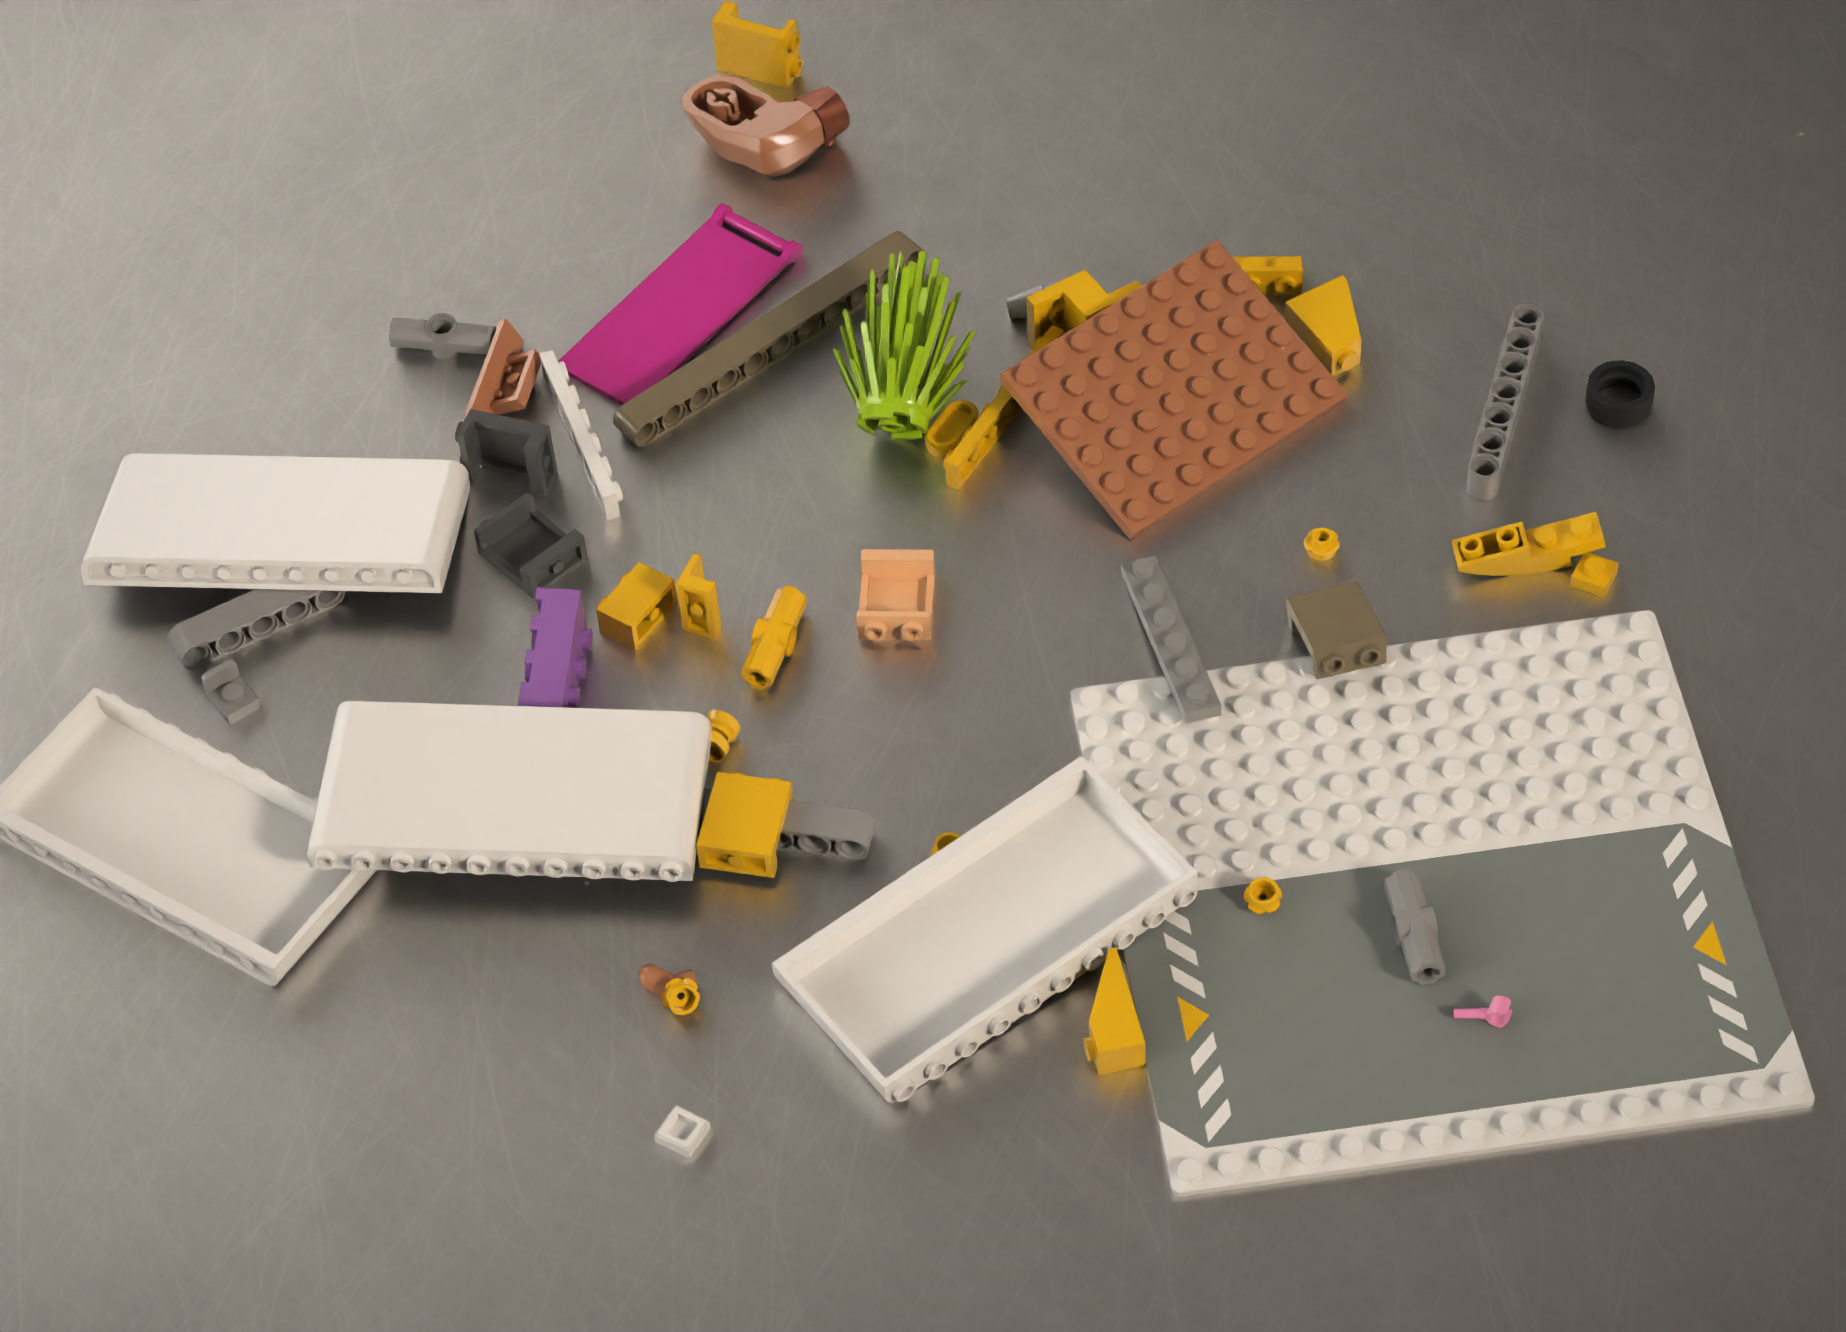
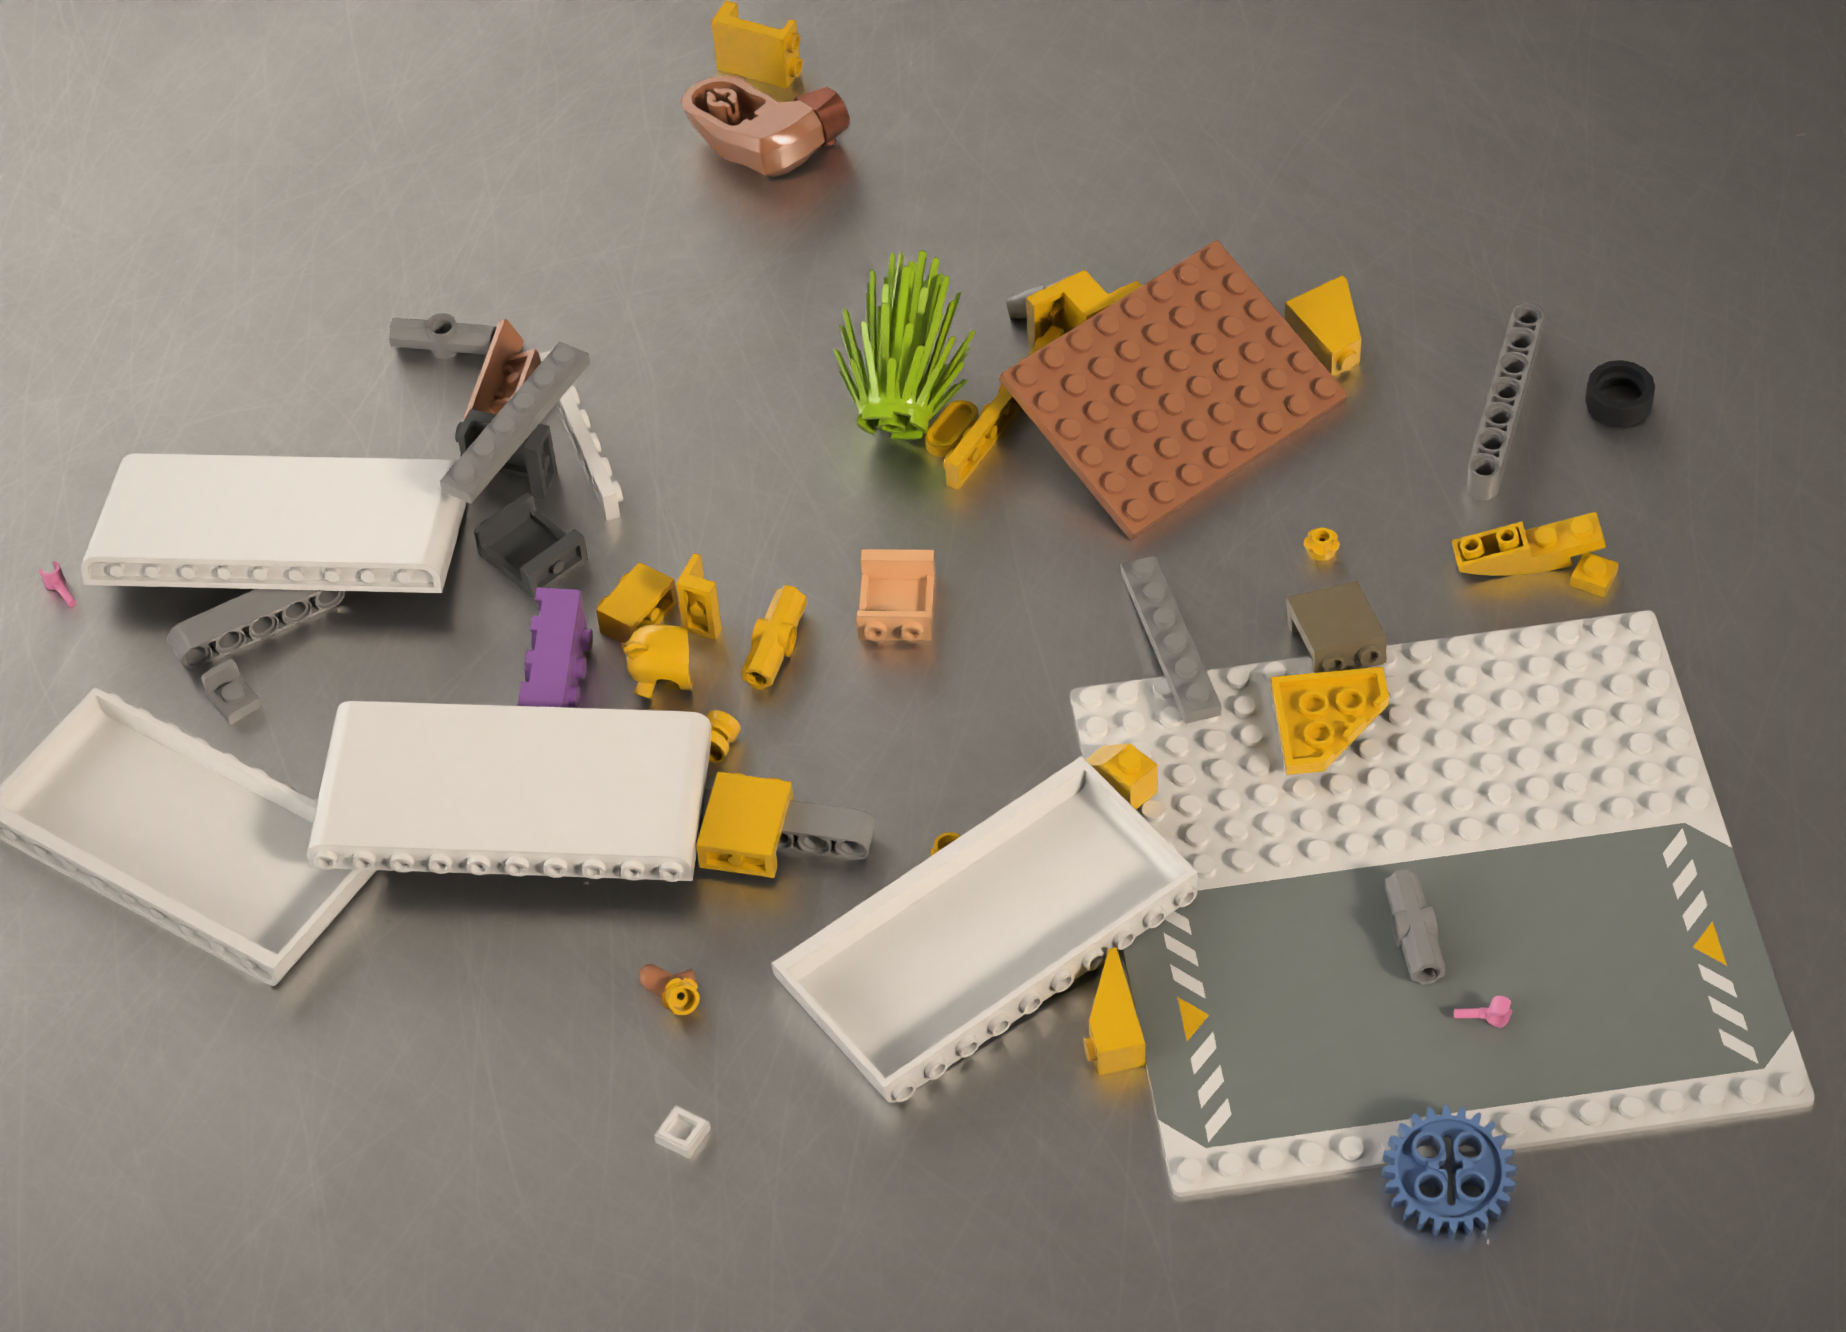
dark pink flag [558,203,803,405] -> none
dark tan beam [613,231,925,447] -> none
yellow bracket [1233,256,1303,295] -> none
yellow plate [1244,877,1282,914] -> none
none -> bright pink hand [39,561,76,607]
none -> light grey plate [439,341,590,504]
none -> yellow piece [622,624,693,699]
none -> yellow slope [1086,743,1158,810]
none -> yellow plate [1271,667,1389,775]
none -> medium blue gear [1381,1105,1517,1239]

